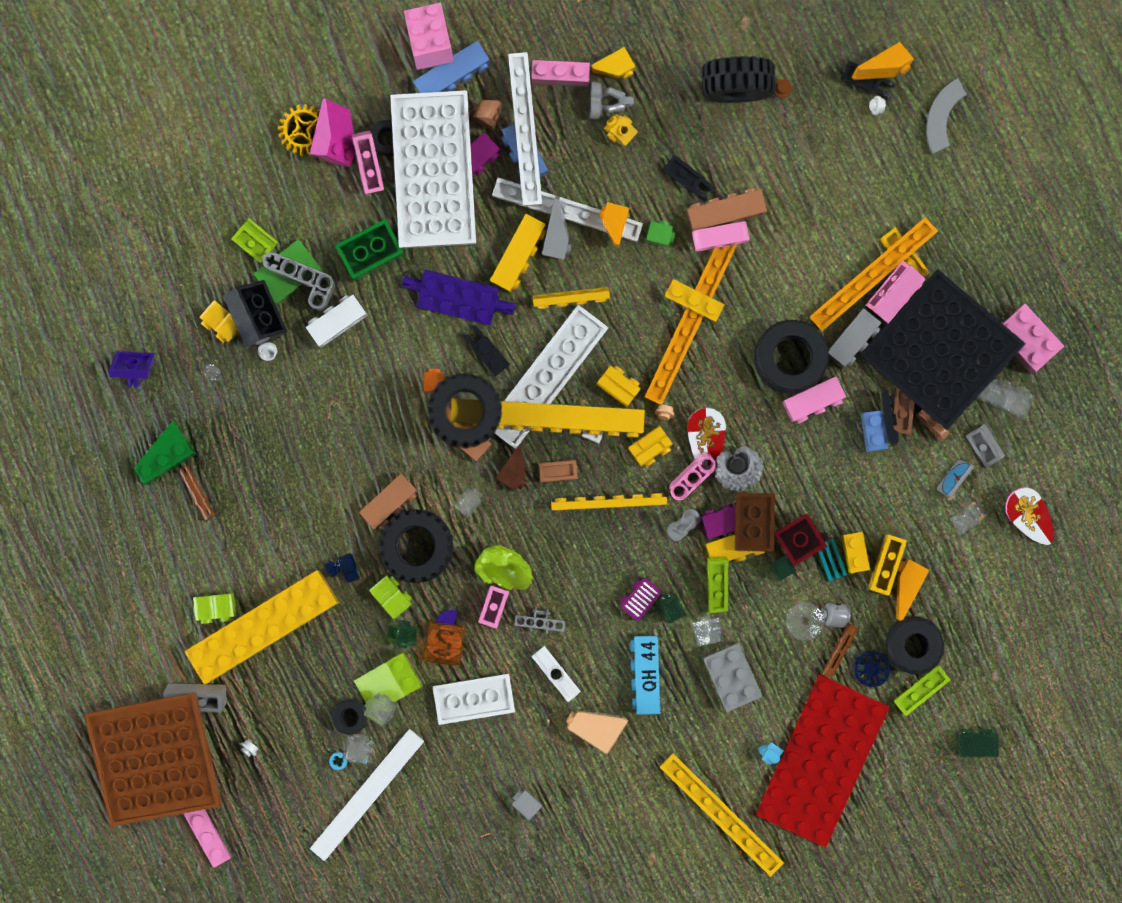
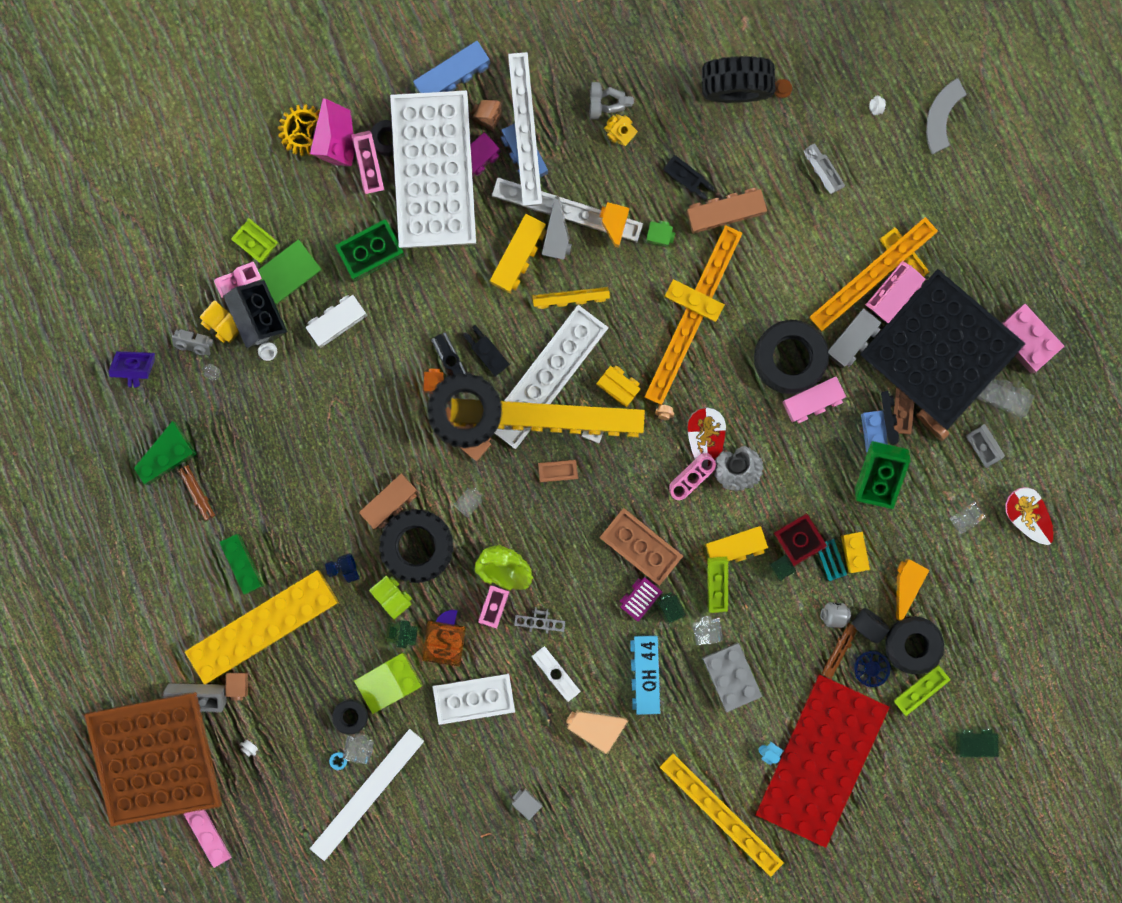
lime brick [193,593,236,624] -> none
light grey beam [262,252,335,311] -> none
clear brick [364,693,398,727] -> none
dark purple plate [402,269,516,325] -> none
bright pink brick [404,3,454,70] -> none
copper slope [496,446,527,492] -> none
bright pink brick [532,60,590,87] -> none
yellow plate [551,493,667,511] -> none
yellow slope [591,47,636,80] -> none
yellow brick [628,426,673,468] -> none
light grey piece [667,509,701,541] -> none
bright pink beam [692,222,750,251] -> none
magenta brick [701,503,735,539] -> none
reddish brown plate [734,493,775,552] -> none
clear dish [786,602,824,641] -> none
black hinge [841,61,896,99] -> none
light orange slope [852,42,914,80] -> none
yellow brick [867,534,907,596] -> none
slope [937,460,973,498] -> none
none -> light grey hinge [172,329,213,356]
none -> bright pink brick [214,262,262,298]
none -> green brick [219,534,264,595]
none -> nougat brick [226,672,248,700]
none -> black piece [431,332,467,376]
none -> nougat plate [599,508,683,586]
none -> light grey hinge [804,144,845,194]
none -> black tyre [852,608,890,644]
none -> green brick [855,441,911,509]

